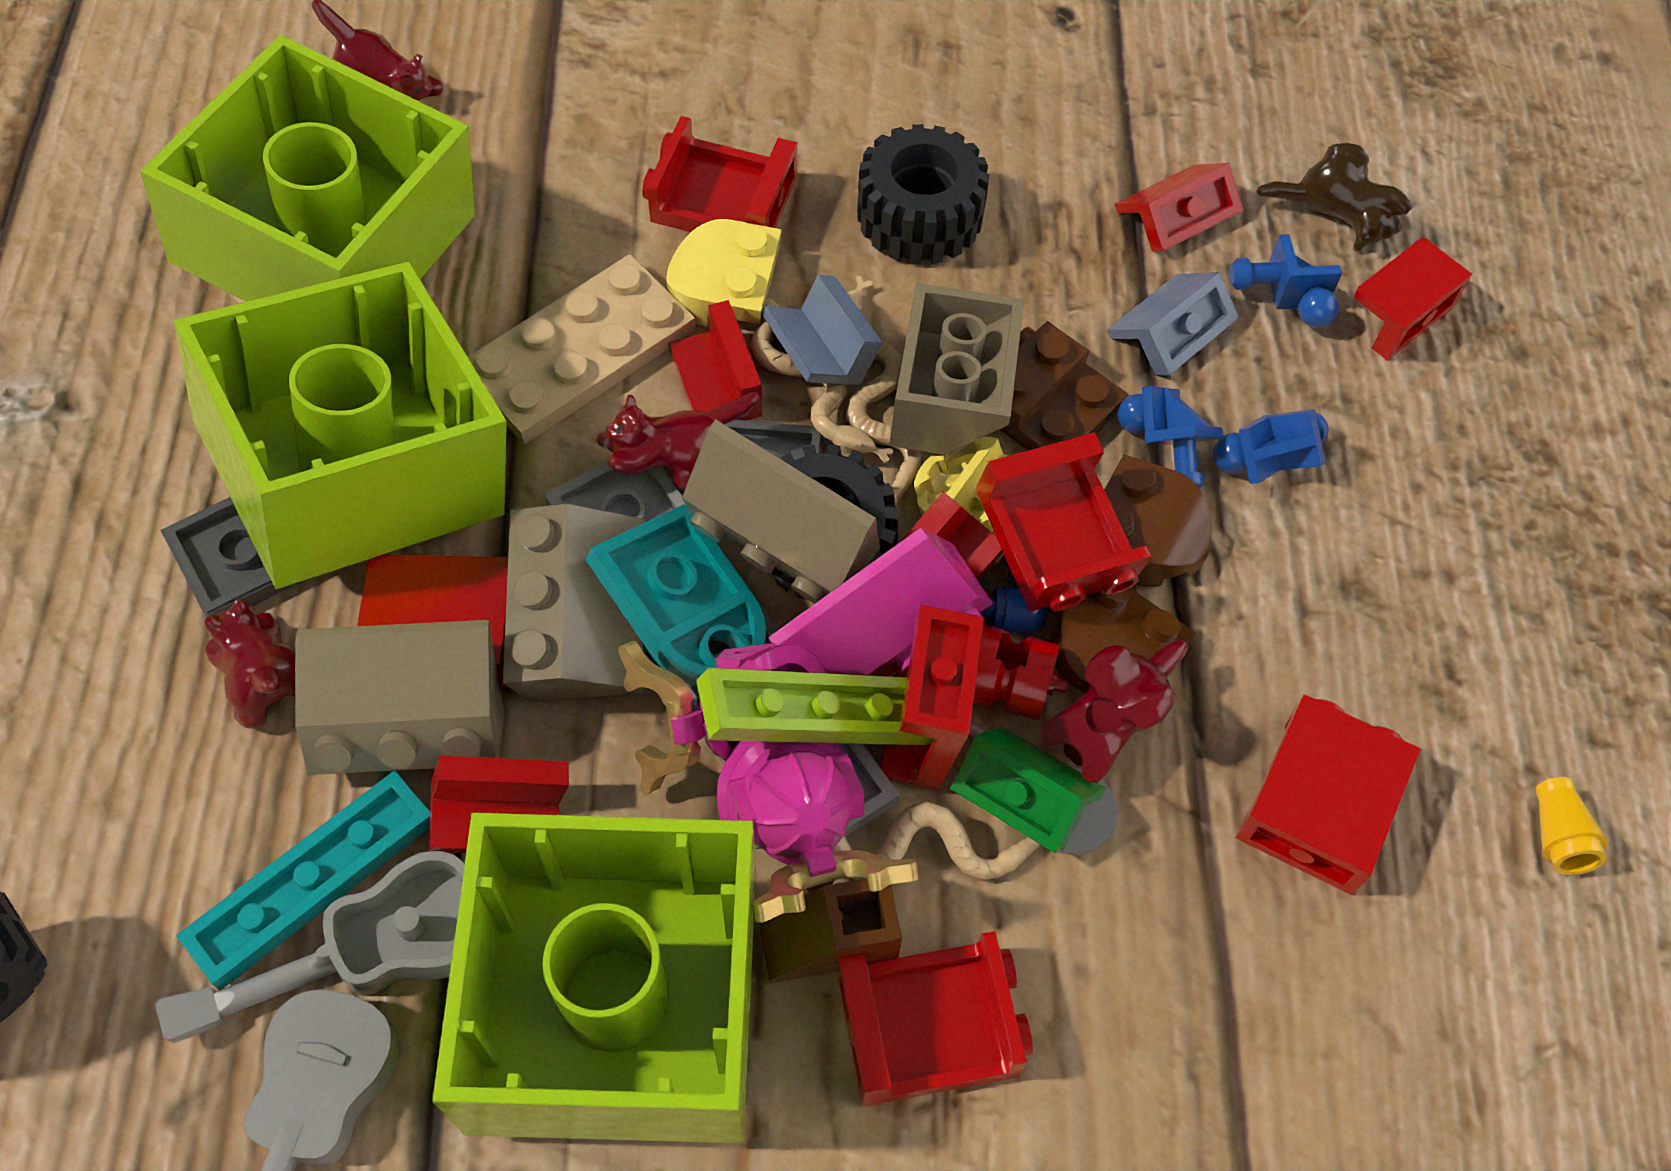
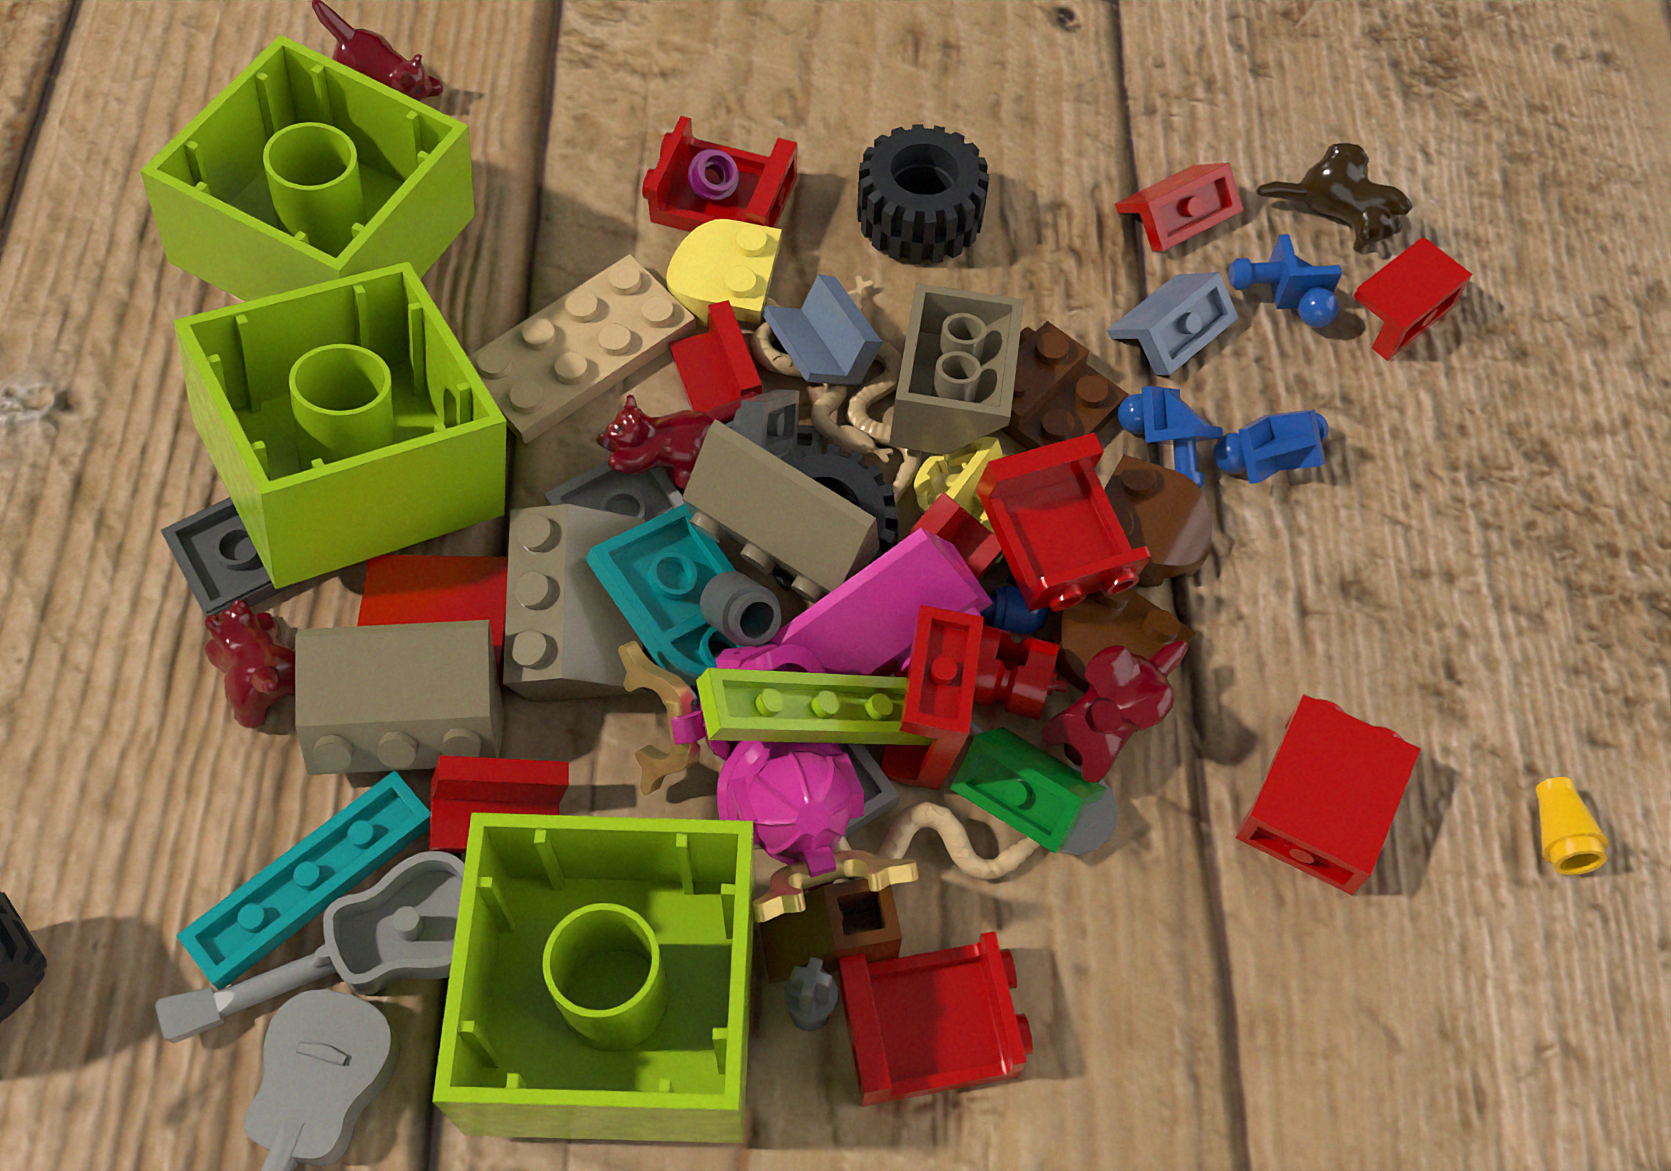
none -> magenta plate [688,149,739,202]
none -> dark grey brick [700,571,781,647]
none -> dark grey plate [733,389,800,456]
none -> dark grey axle [784,957,838,1032]

